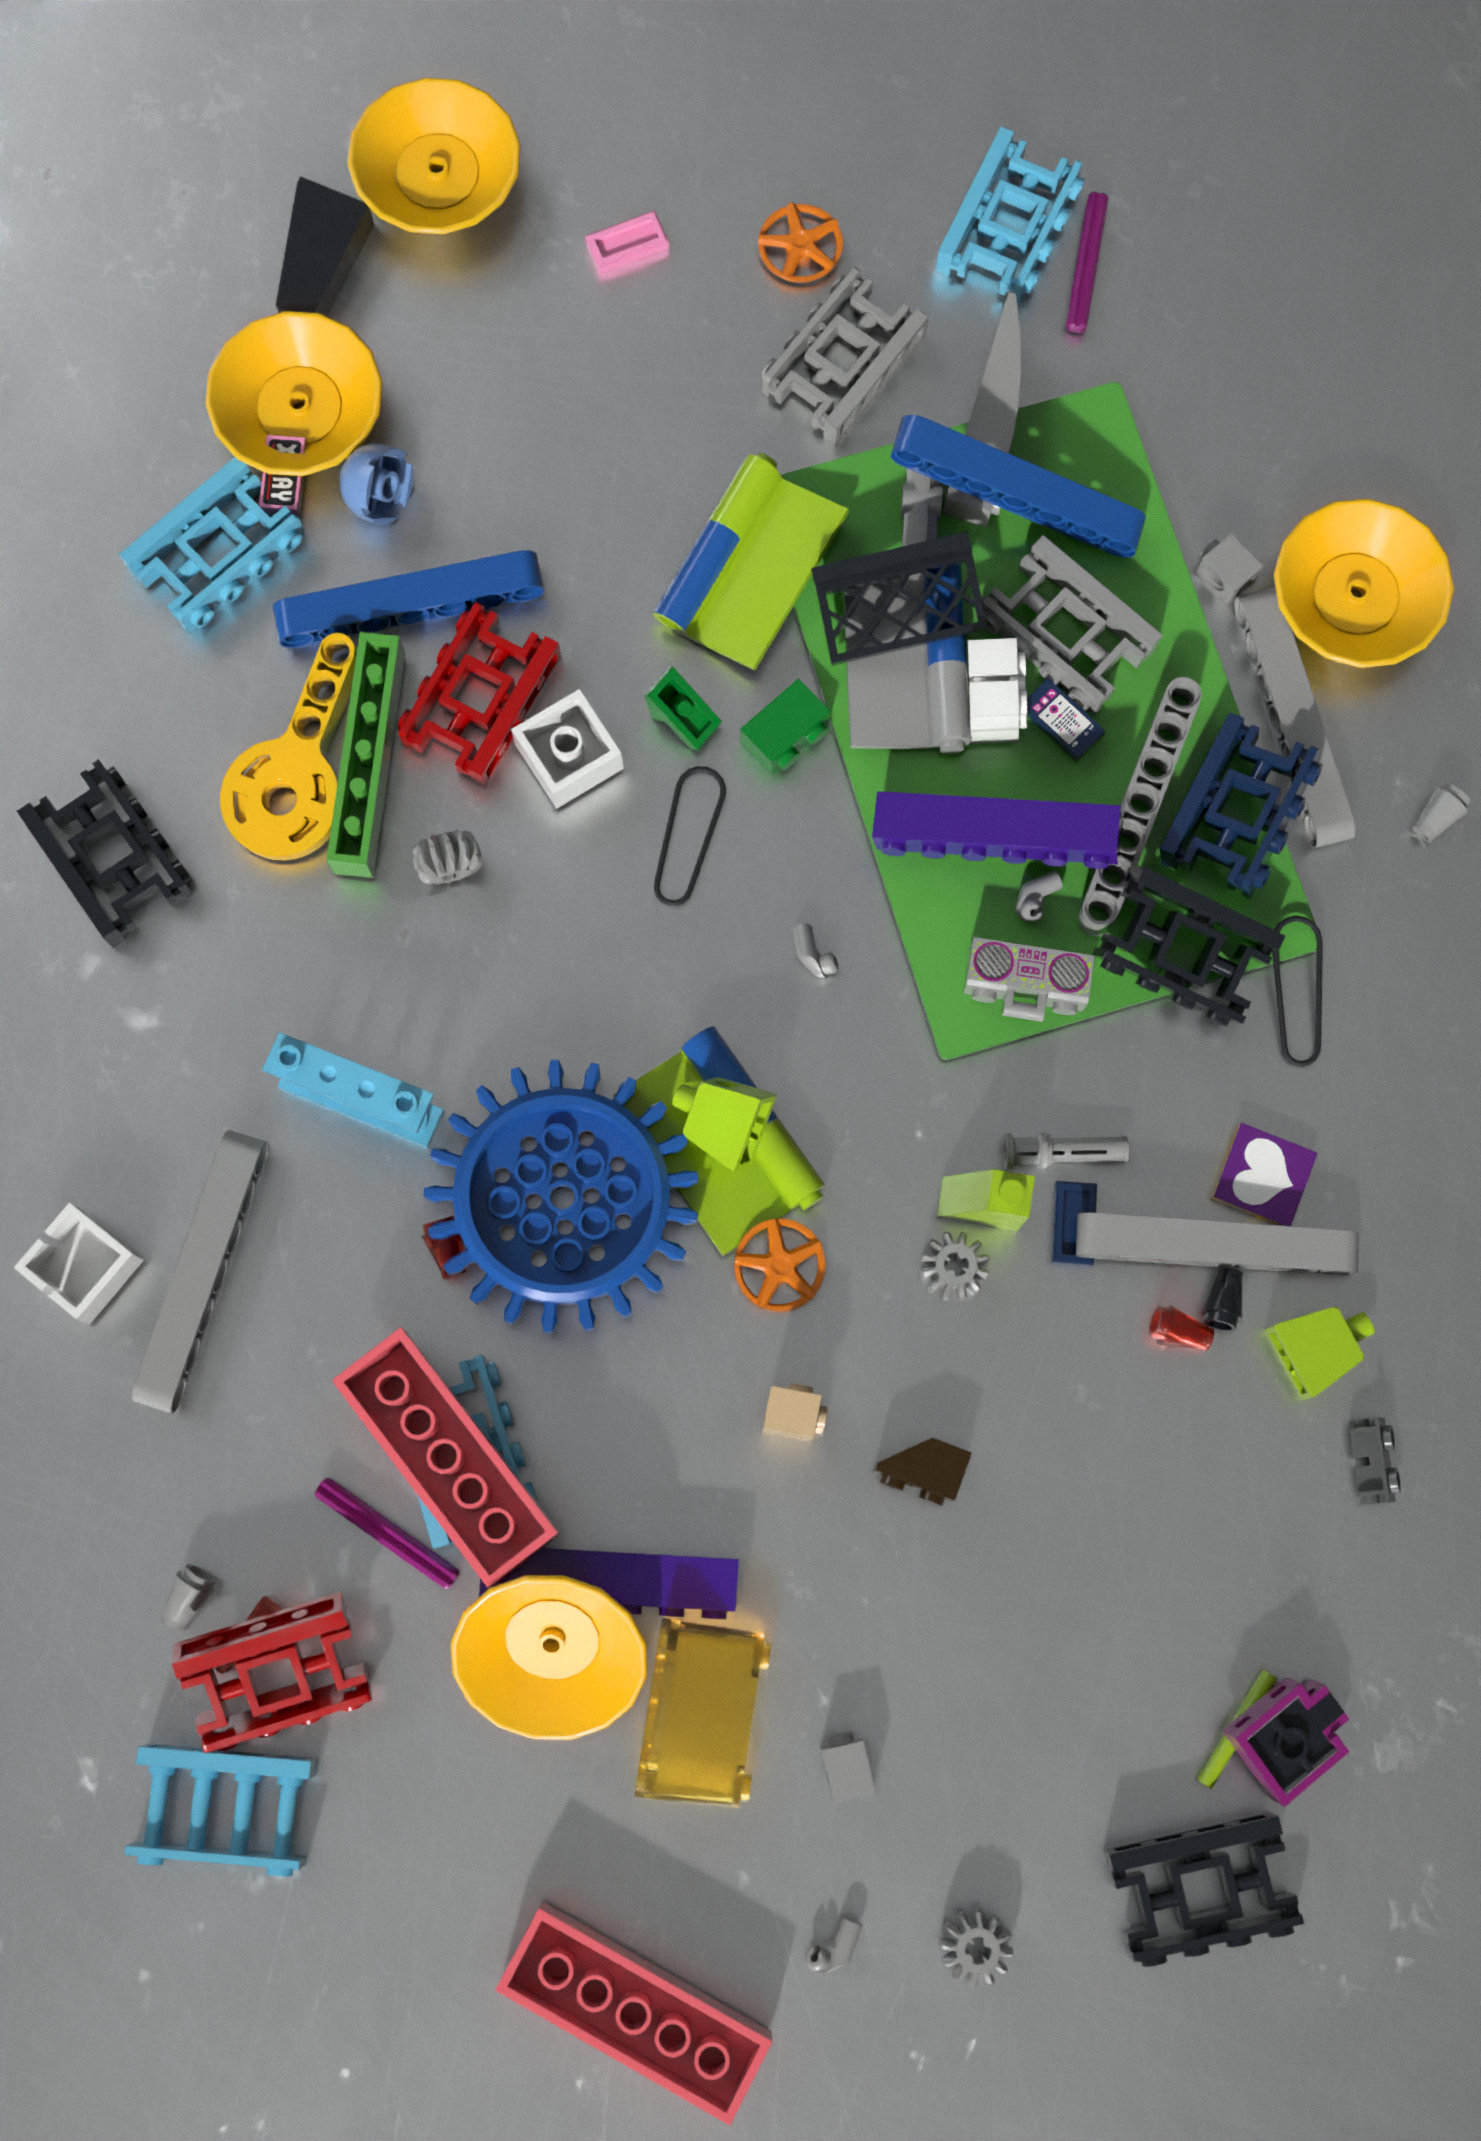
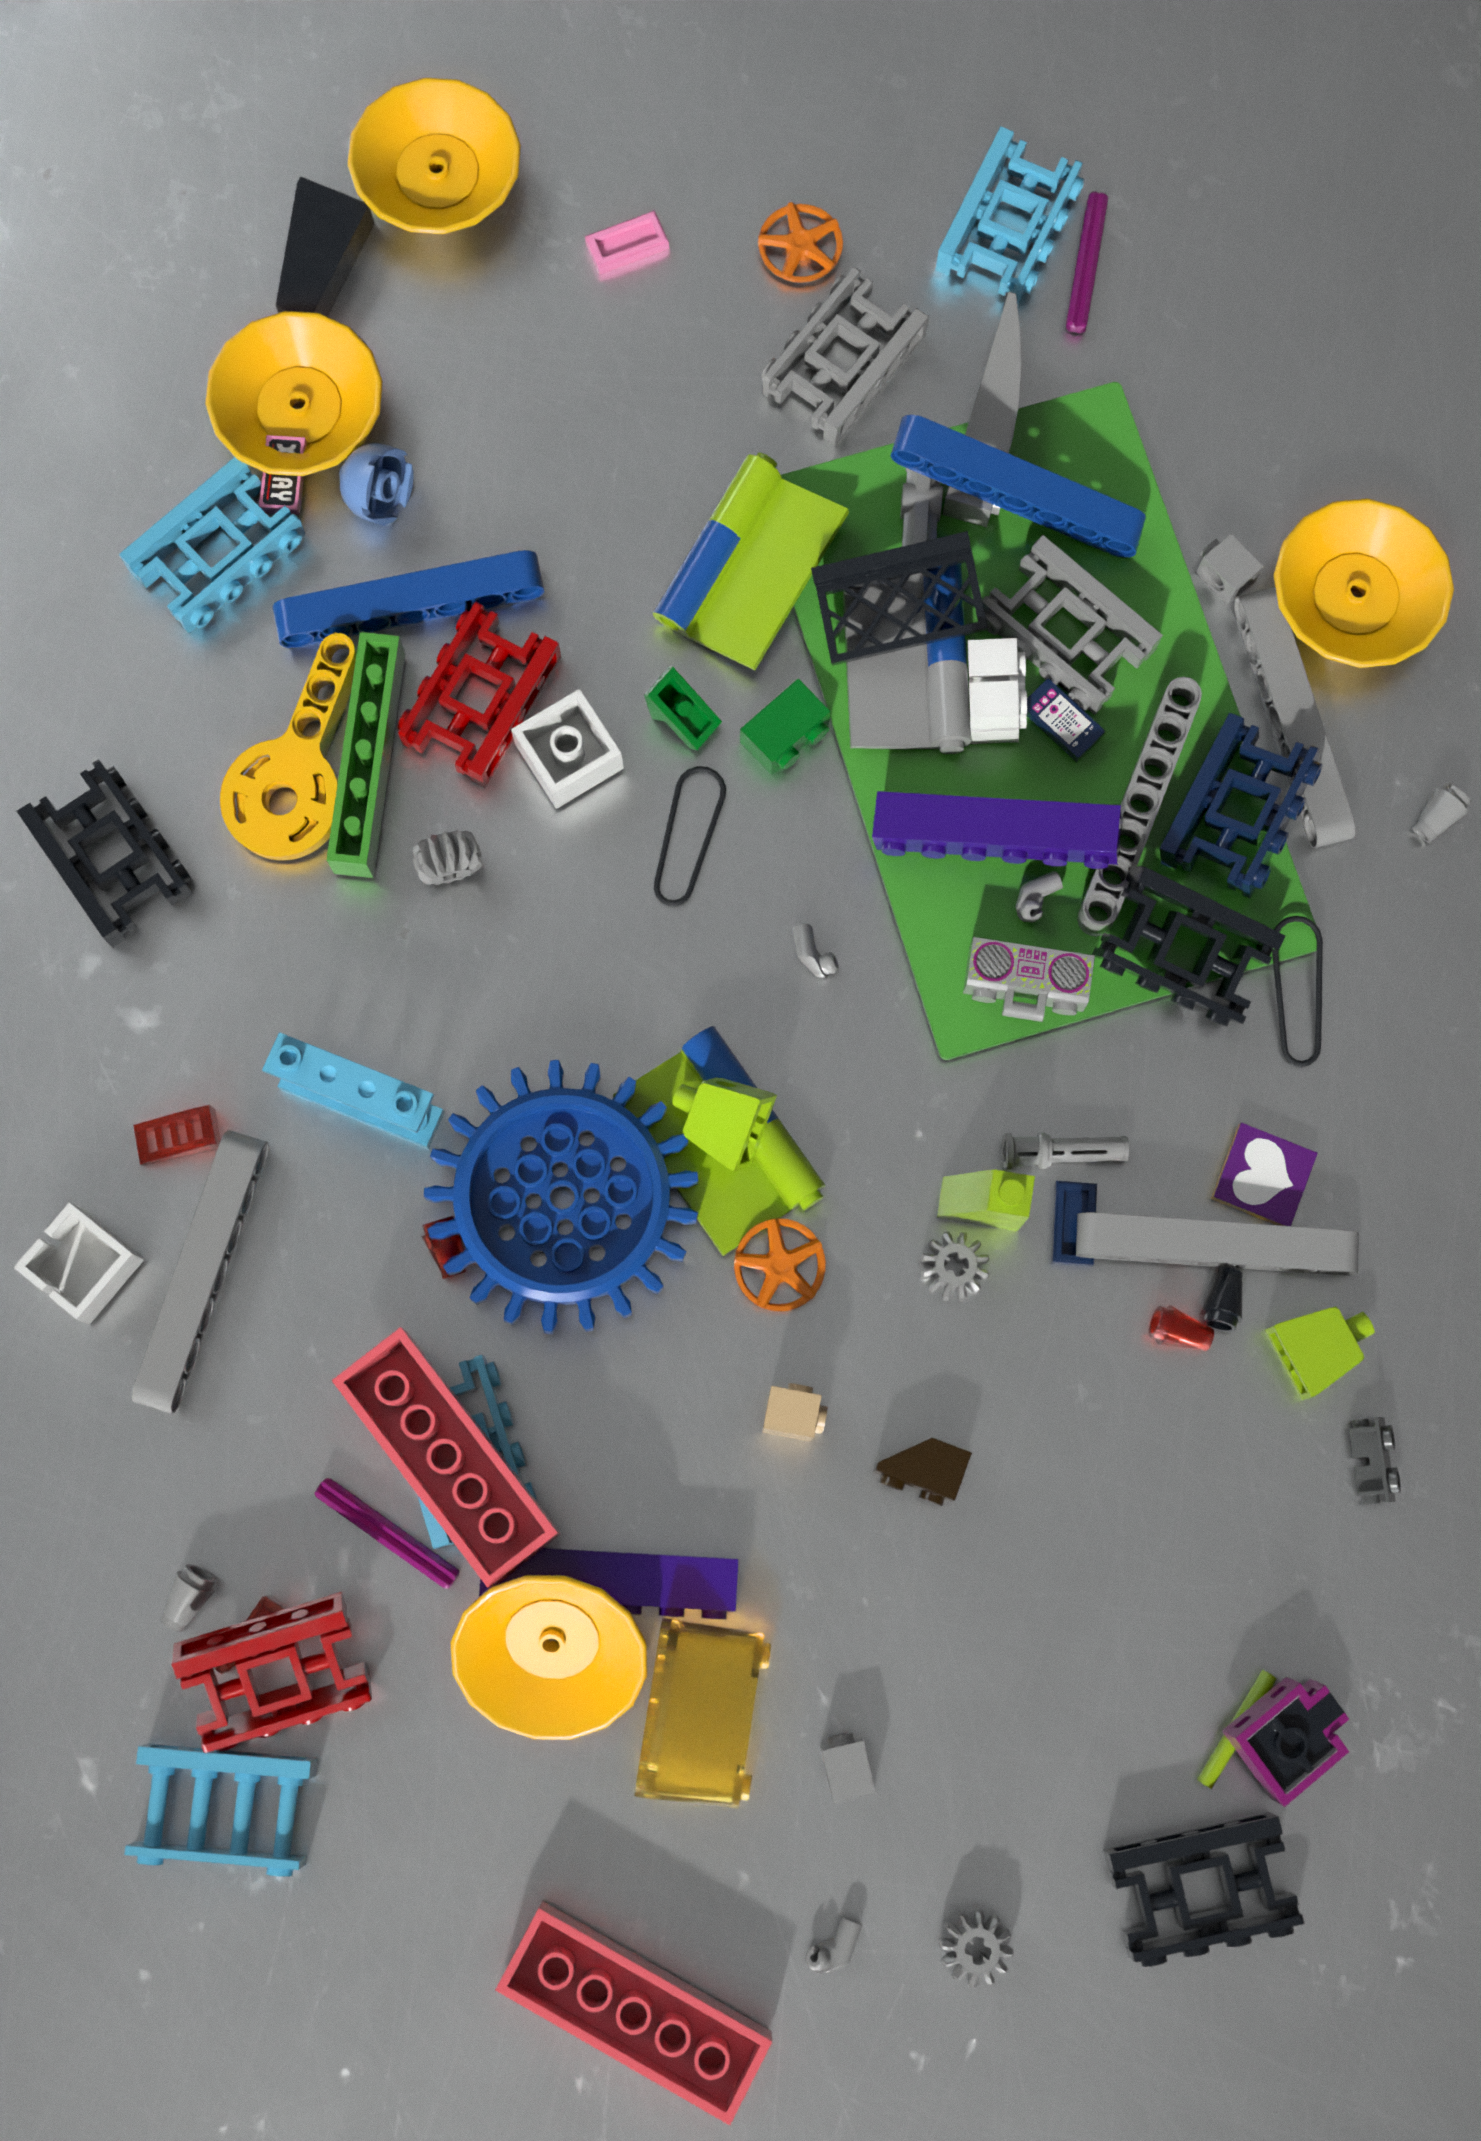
none -> clear red slope [133,1104,221,1165]

